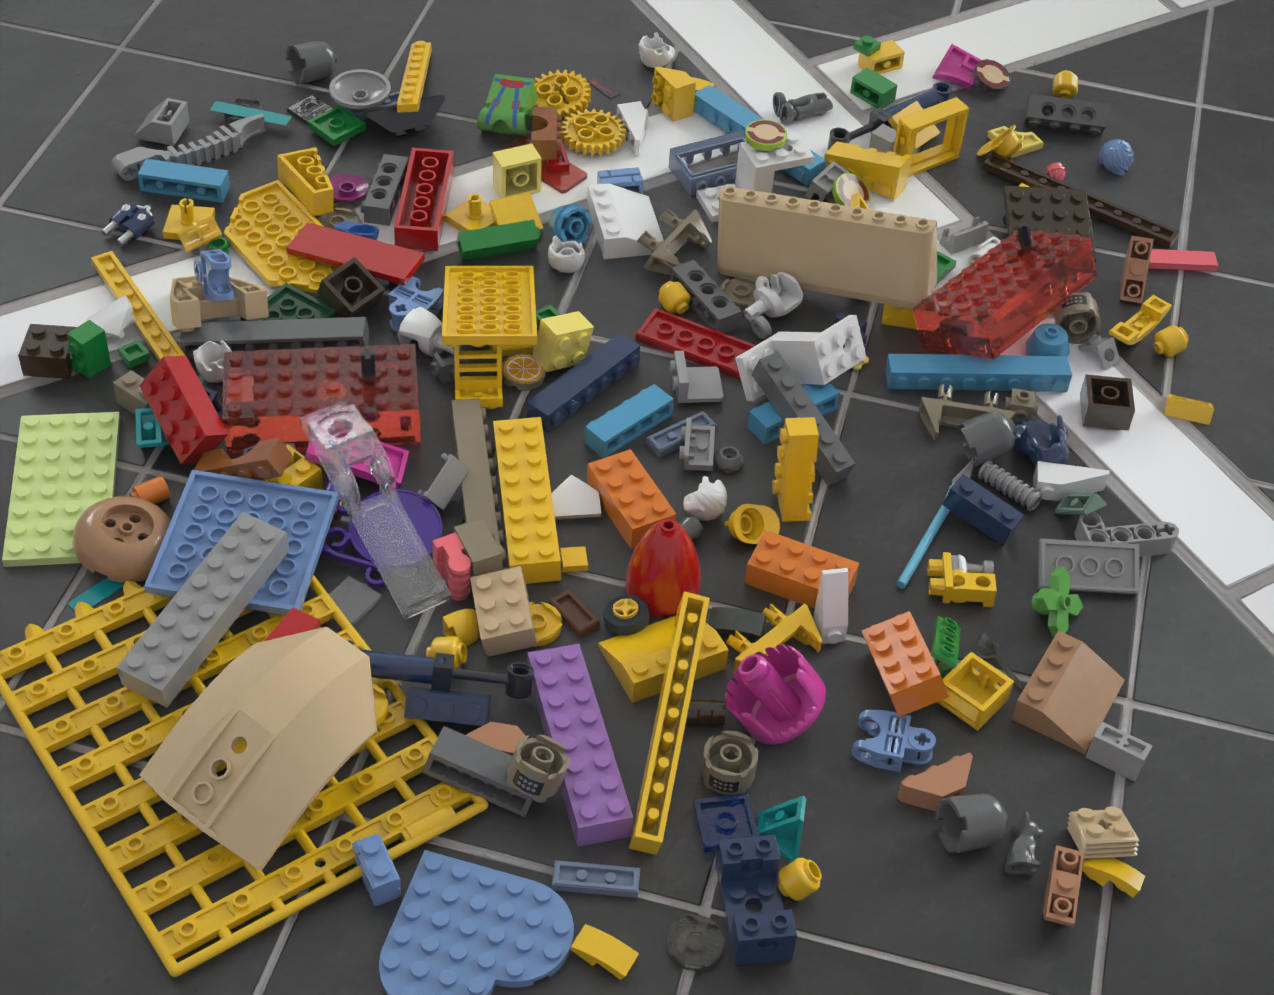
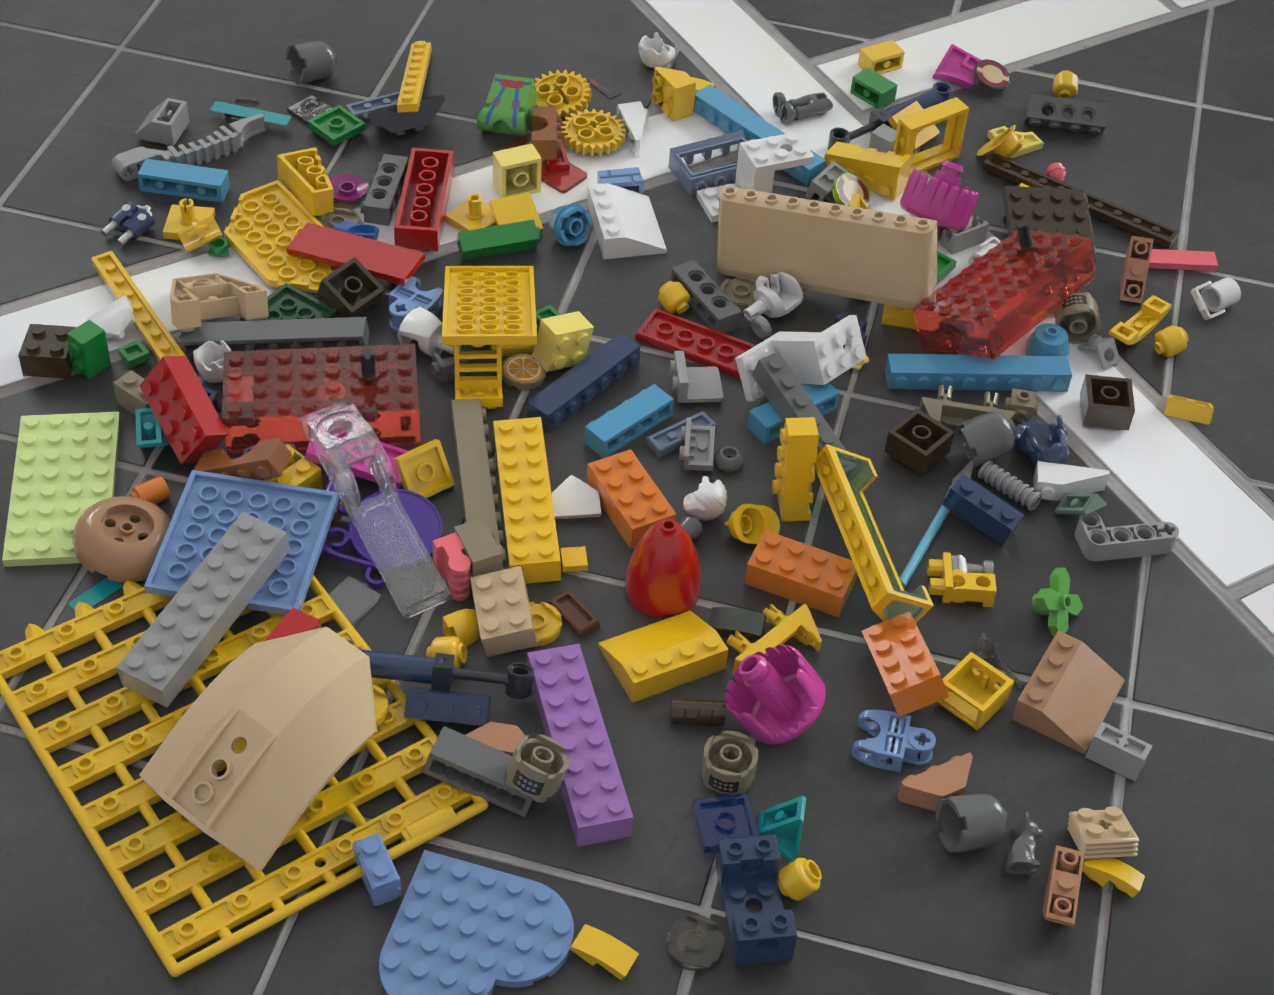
medium blue piece [194,249,234,301] -> none
light grey dish [329,69,391,110] -> none
light grey hinge [418,453,469,510] -> none
white hair [548,236,585,273] -> none
sand blue tile [552,860,640,898] -> none
black wheel [603,595,650,635] -> none
yellow brick [629,591,710,855] -> none
dark tan hose [637,208,712,275] -> none
tile [745,119,787,151] -> none
white slope [813,568,849,644] -> none
green plate [853,35,881,57] -> none
green bracket [931,616,961,679] -> none
light grey tile [1038,539,1140,595] -> none
medium blue hair [1099,139,1134,176] -> none
none -> yellow tile [394,439,455,498]
none -> yellow window [814,444,934,623]
none -> dark brown brick [884,409,955,476]
none -> dark pink piece [900,159,979,236]
none -> white piece [1191,277,1241,320]

